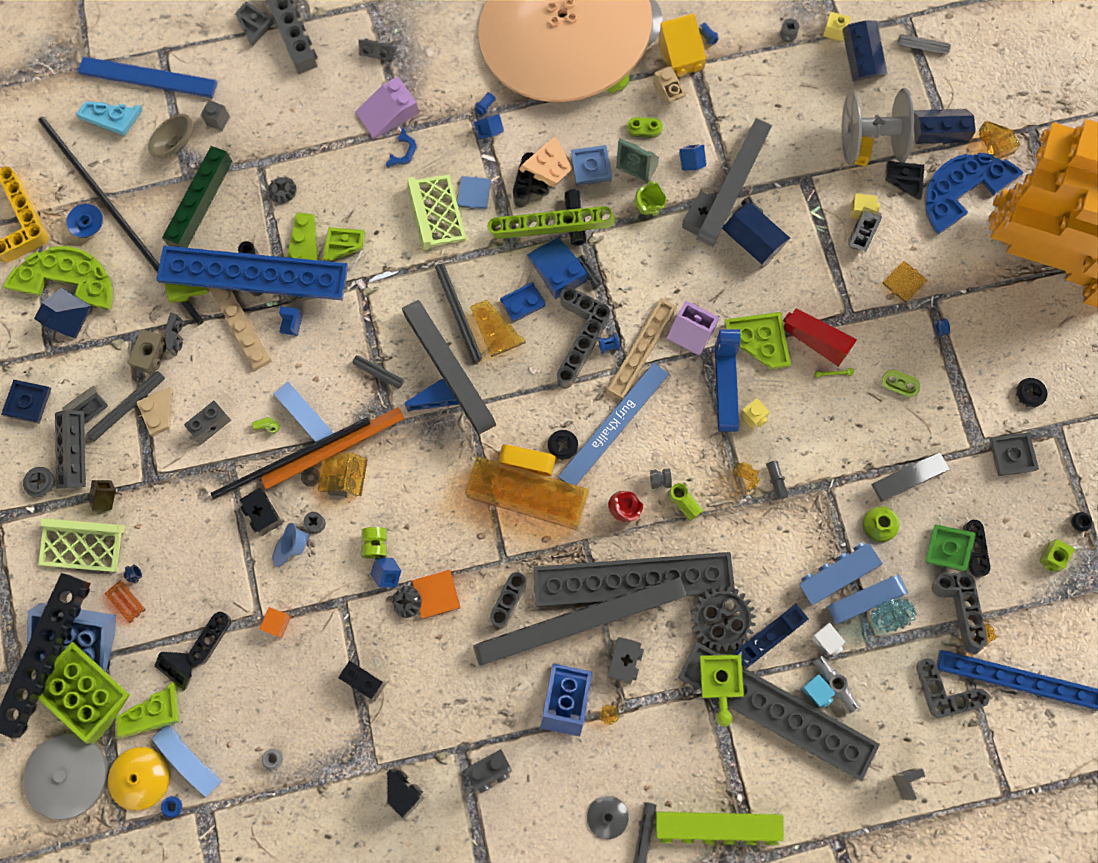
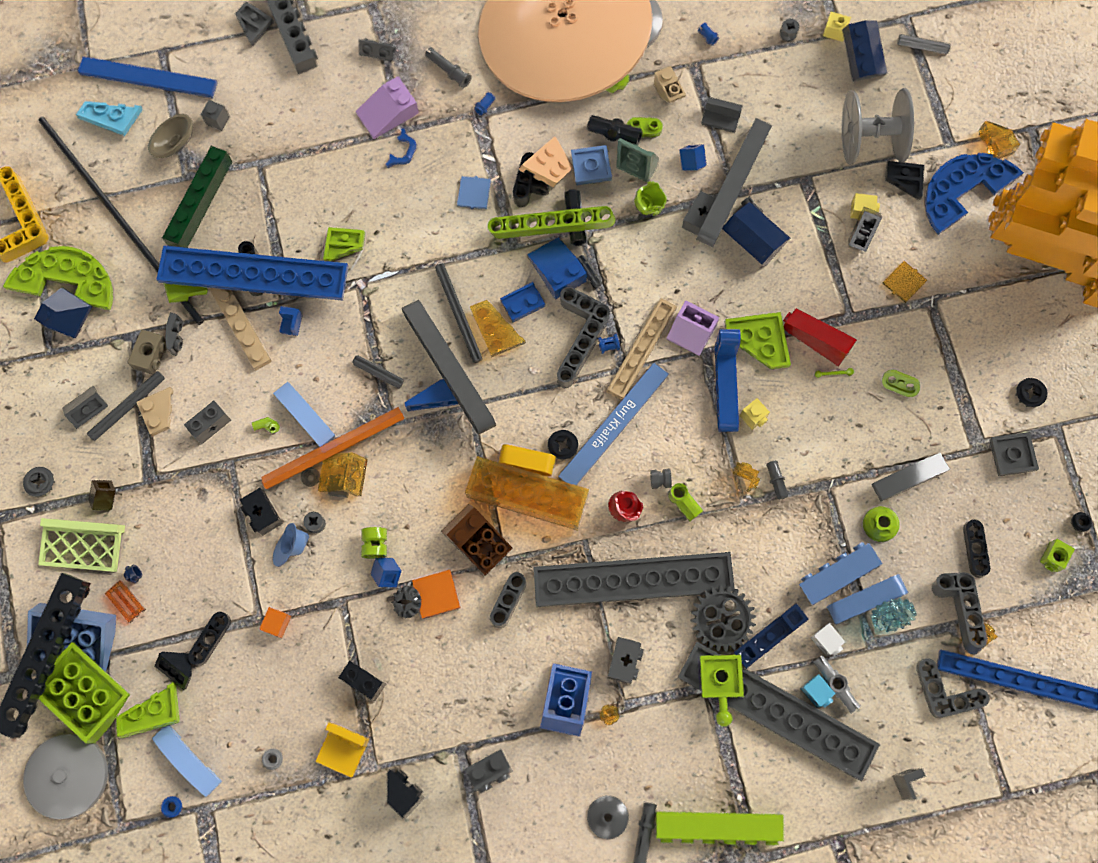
dark blue plate [1,379,51,424] -> none
dark grey fence [55,410,86,489] -> none
blue dish [66,204,103,238] -> none
yellow dish [108,747,170,811] -> none
black piece [210,417,371,499] -> none
dark grey gear [268,176,297,203] -> none
lime wing [287,212,318,260] -> none
yellowish green fence [407,175,466,251] -> none
dark grey beam [473,576,687,665] -> none
blue panel [474,114,504,140] -> none
yellow slope [658,13,706,77] -> none
yellow brick [854,136,874,167] -> none
dark blue slope [914,109,976,144] -> none
bright green plate [925,524,976,573] -> none
blue bush [934,318,950,337] -> none
none -> yellow bracket [316,722,370,777]
none -> dark grey pin [425,47,472,88]
none -> reddish brown slope [441,504,513,576]
none -> black piece [587,115,643,145]
none -> dark grey panel [701,97,743,133]

